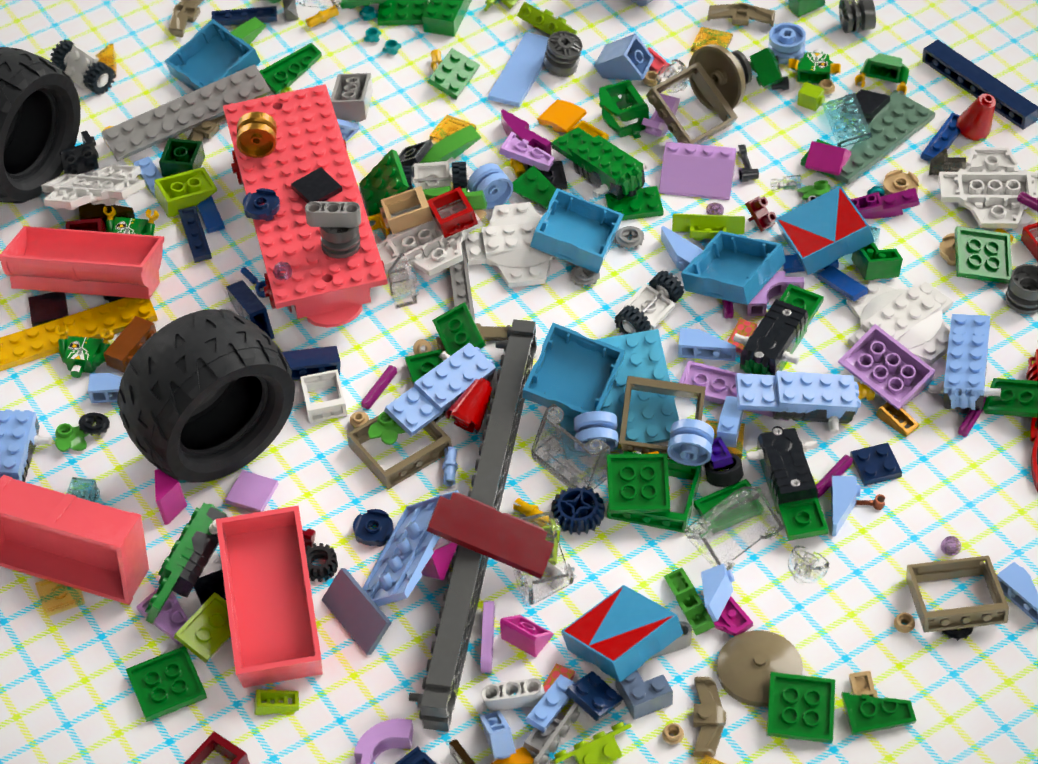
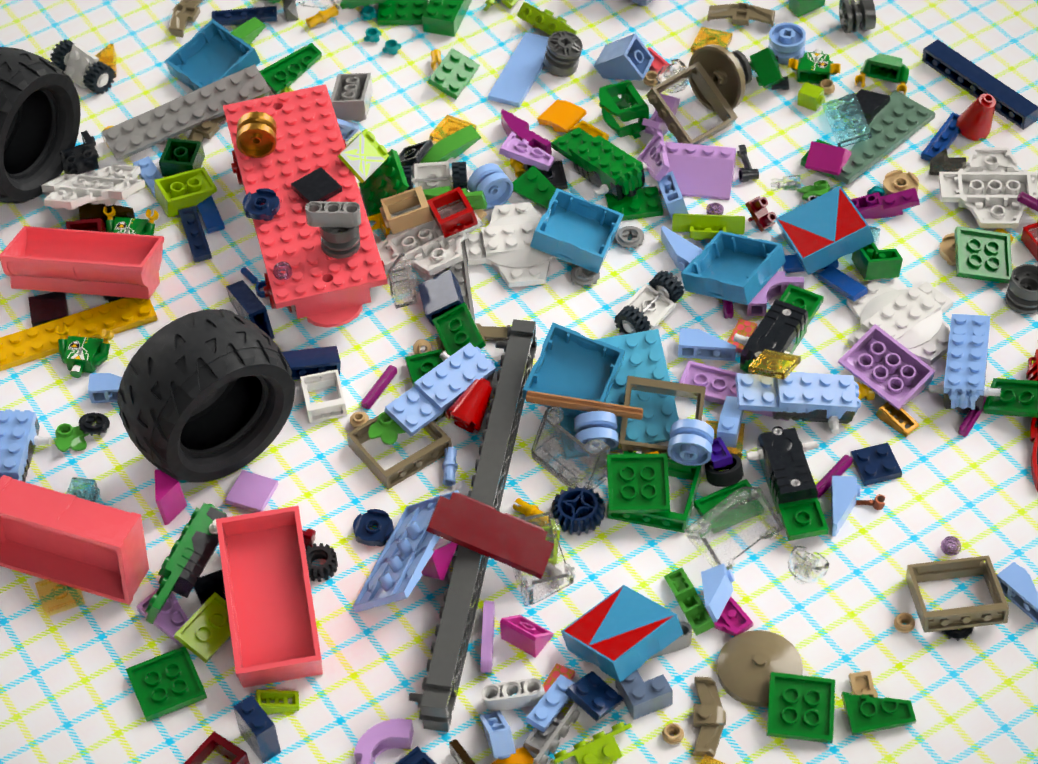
dark orange brick [103,316,156,373] -> none
tile [321,568,392,655] -> none
none -> dark blue brick [233,695,281,764]
none -> slope [338,129,389,183]
none -> brick [418,270,464,327]
none -> medium nougat axle [526,391,643,420]
none -> lavender wing [637,131,670,182]
none -> light blue slope [657,171,688,220]
none -> clear yellow tile [748,349,801,380]

